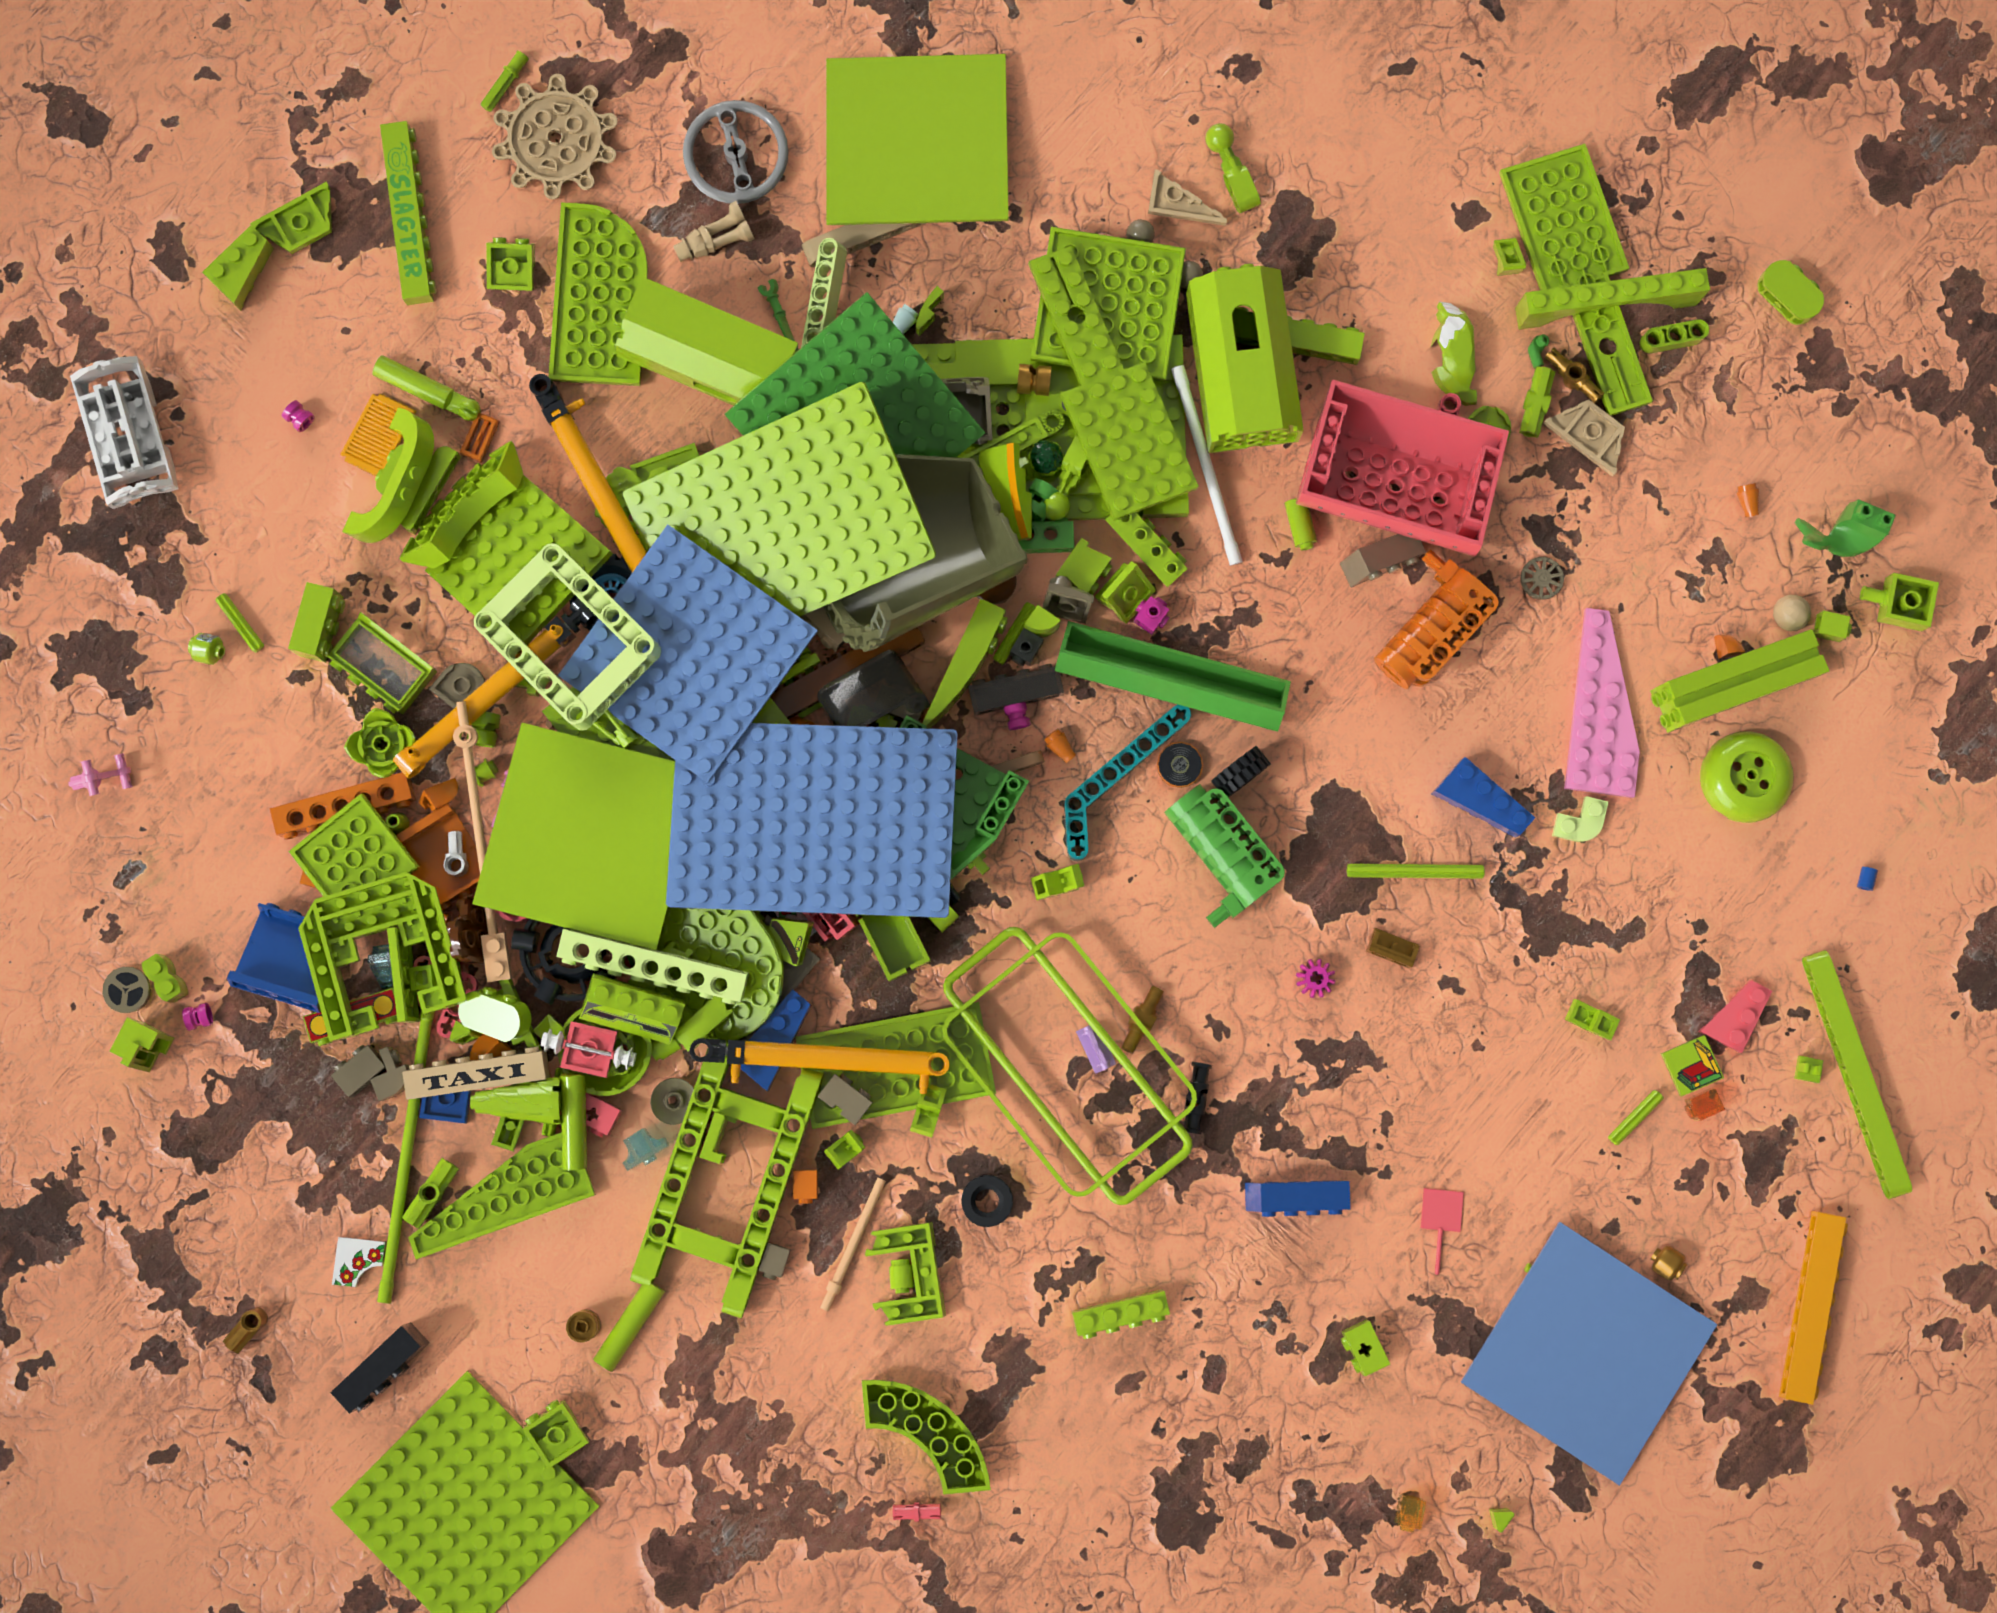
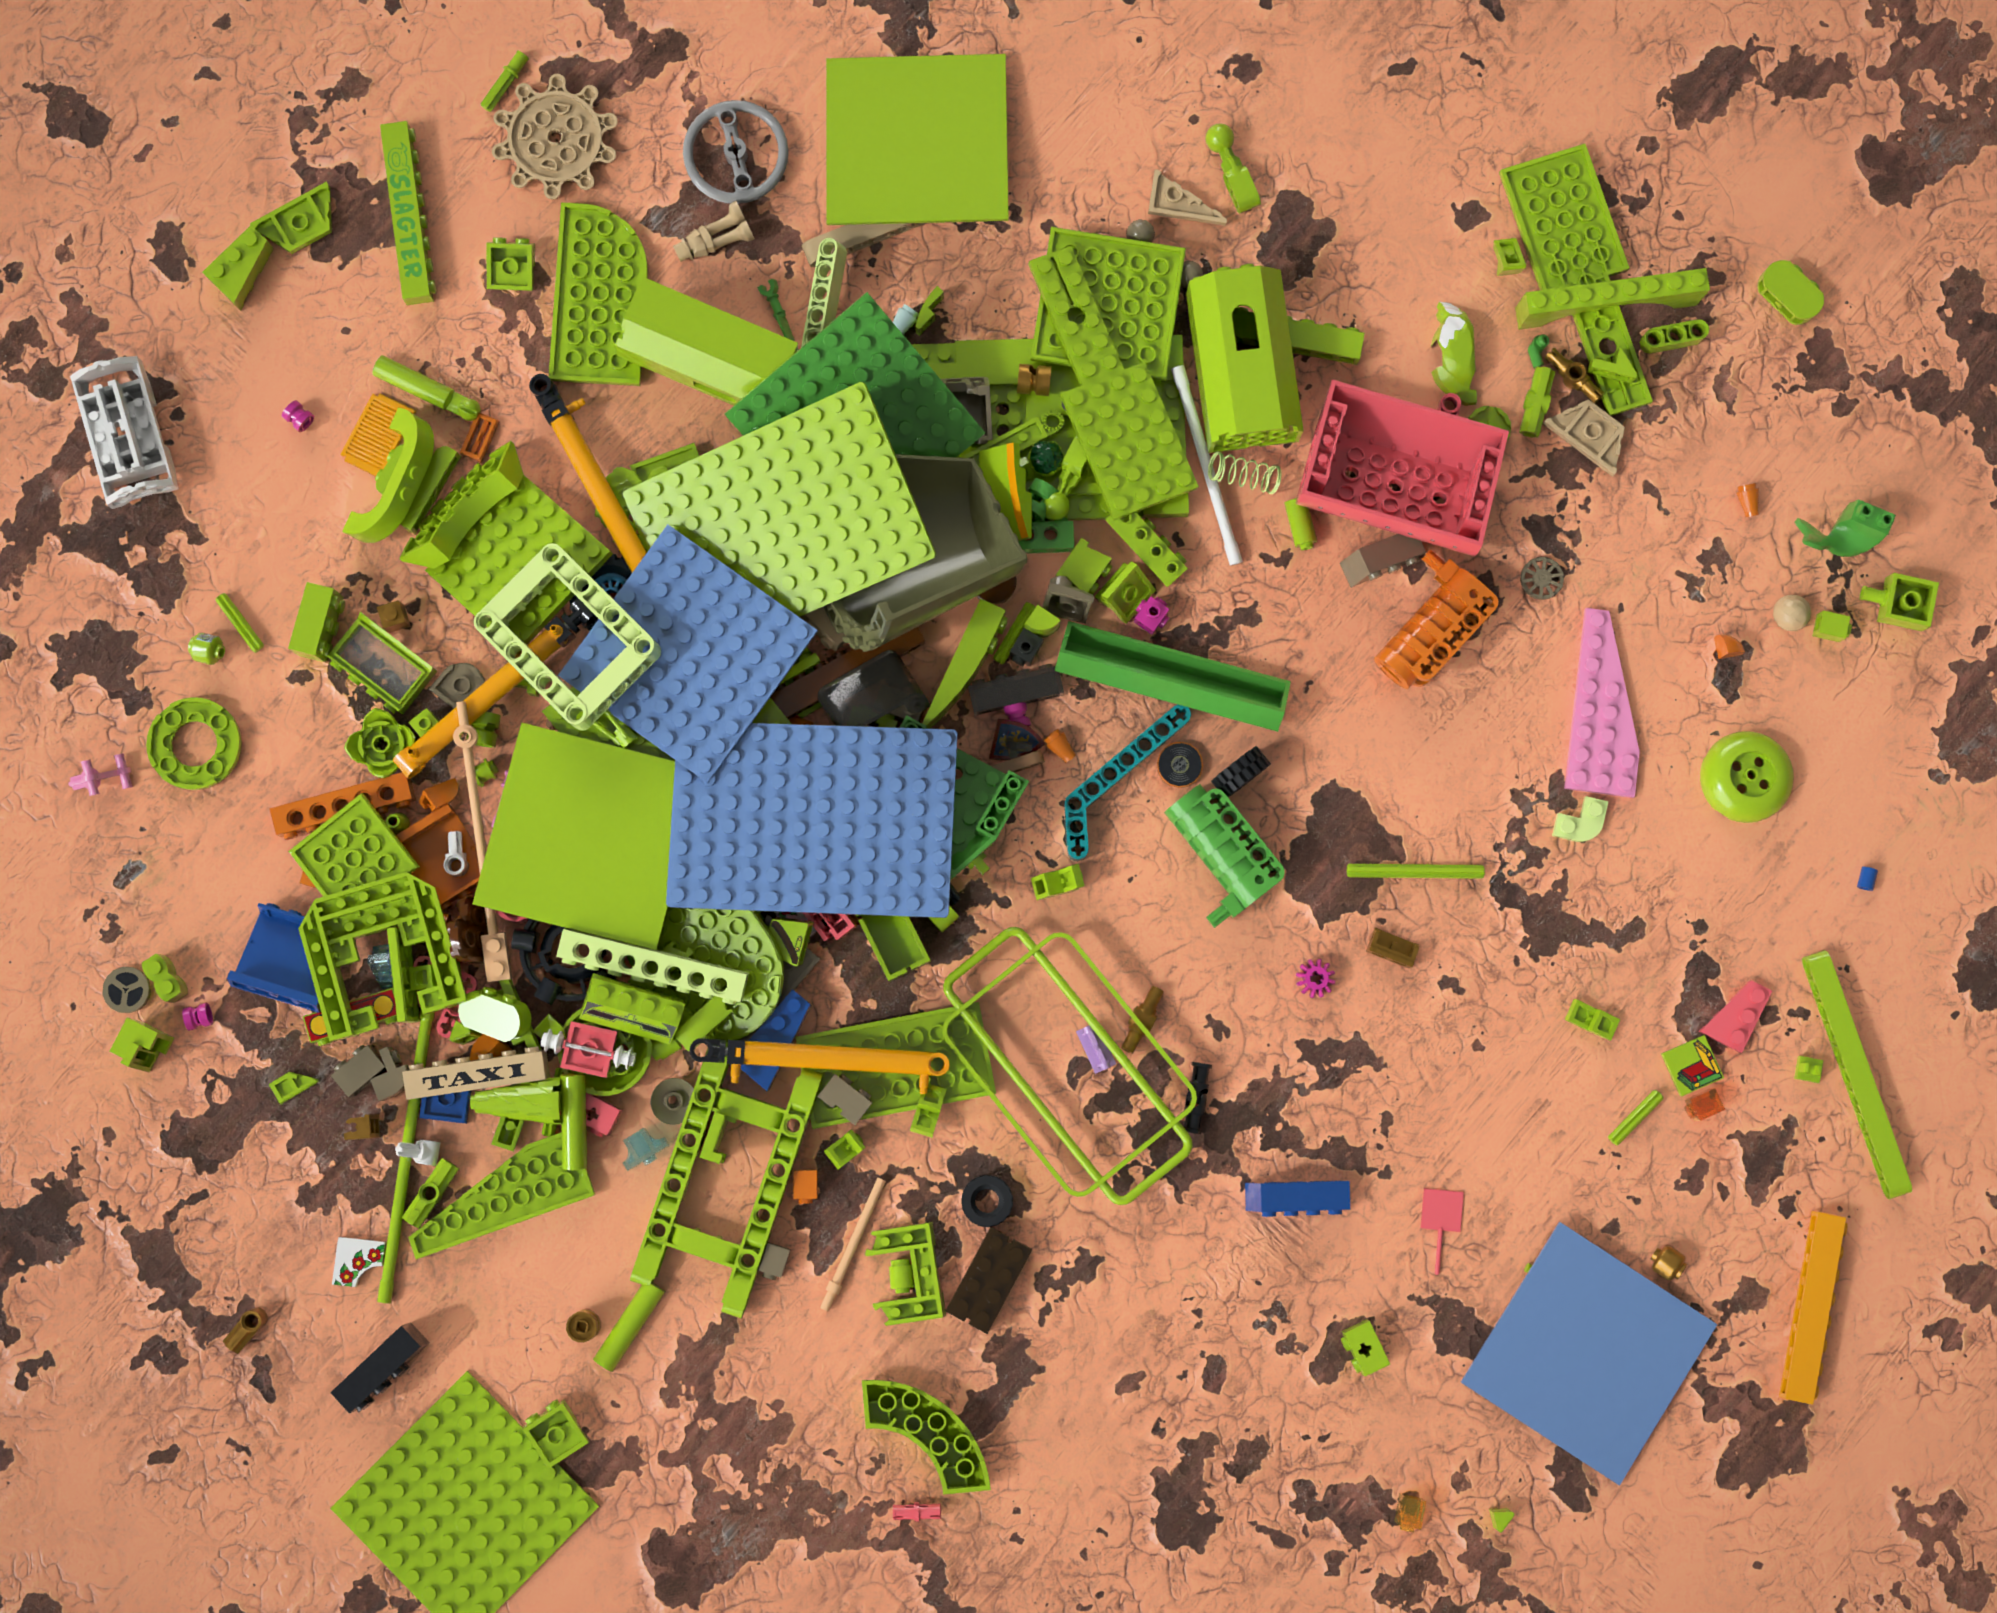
lime brick [1072,1289,1170,1339] -> none
blue wedge [1431,757,1535,838] -> none
lime brick [1650,629,1830,733] -> none
none -> lime plate [146,697,242,790]
none -> lime tile [269,1072,319,1104]
none -> pearl gold hinge [344,1114,380,1140]
none -> pearl gold brick [377,600,411,633]
none -> white axle [395,1139,441,1166]
none -> lime brick [408,708,439,737]
none -> dark brown piece [946,1227,1032,1334]
none -> clear smoke shield [989,719,1045,760]
none -> yellowish green piece [1208,451,1282,495]
none -> lime slope [1587,347,1637,384]

